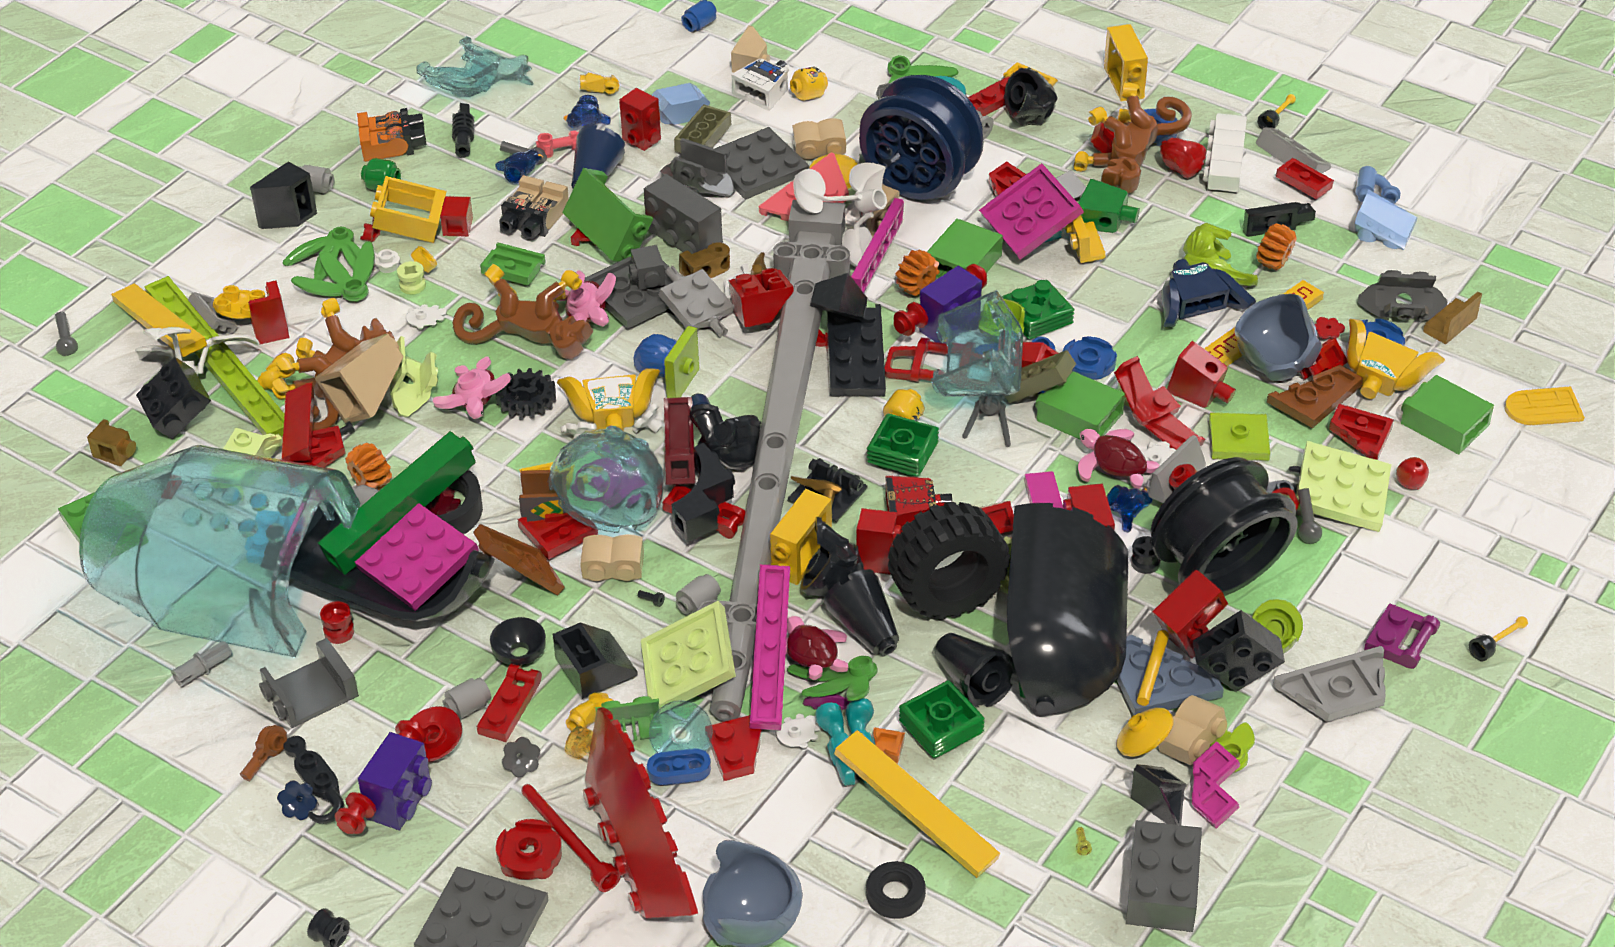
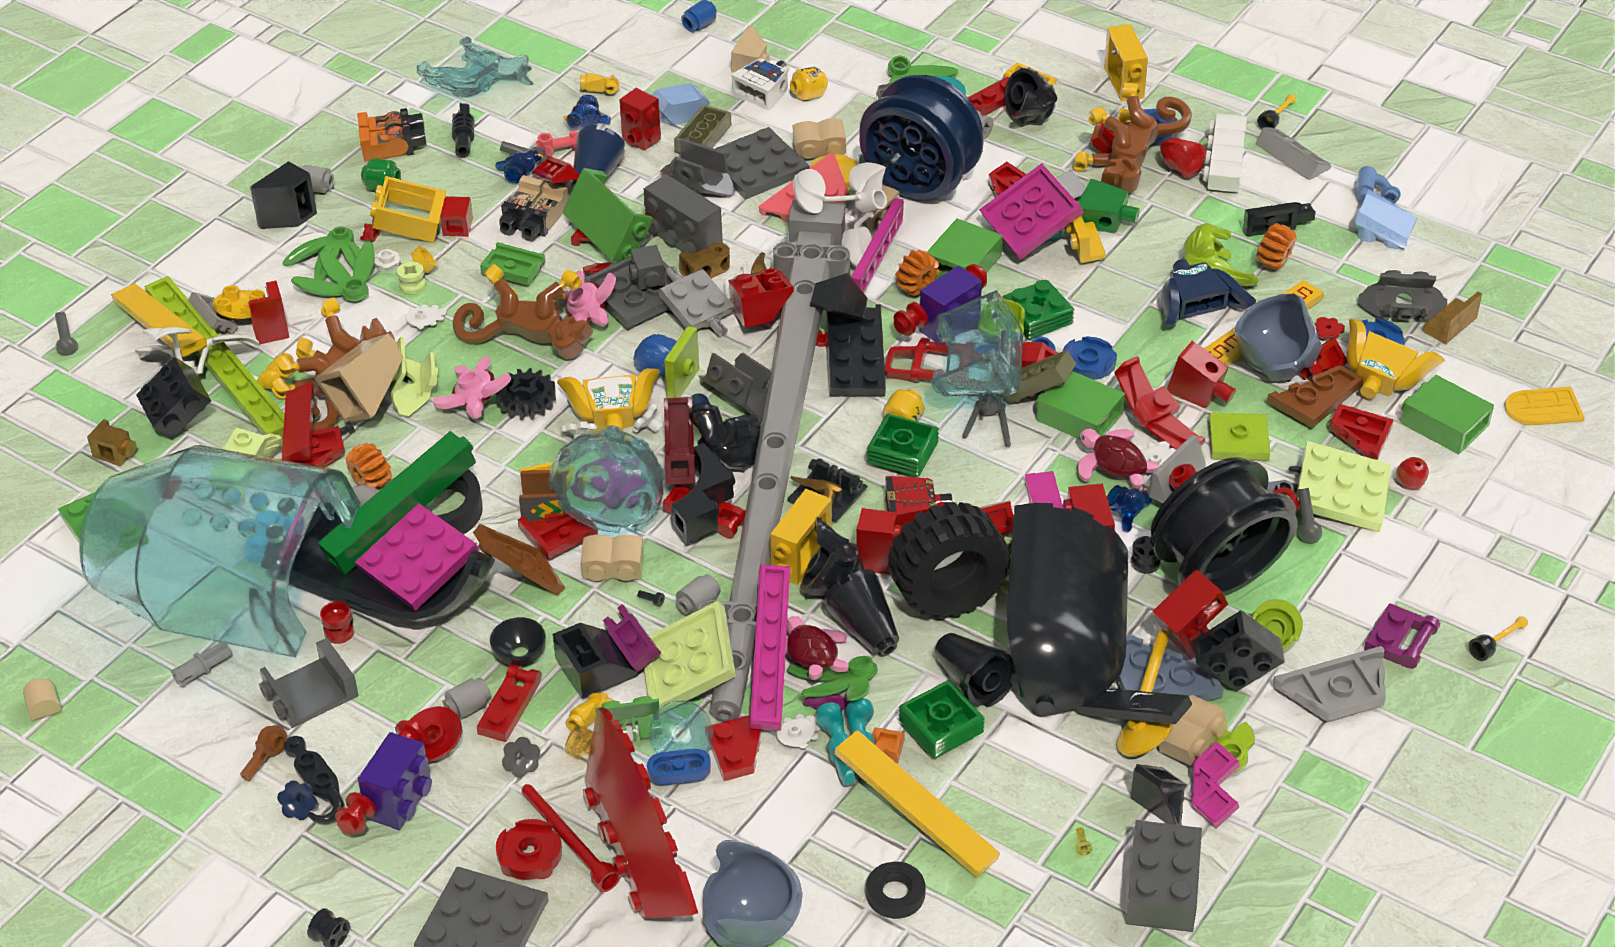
dark red tile [425,487,461,515] -> none
red plate [1276,158,1334,199] -> none
none -> tan brick [23,678,62,721]
none -> red slope [531,156,580,184]
none -> red plant [583,262,611,275]
none -> magenta hinge [603,604,662,672]
none -> dark grey piece [699,353,771,421]
none -> black tile [1075,688,1192,724]

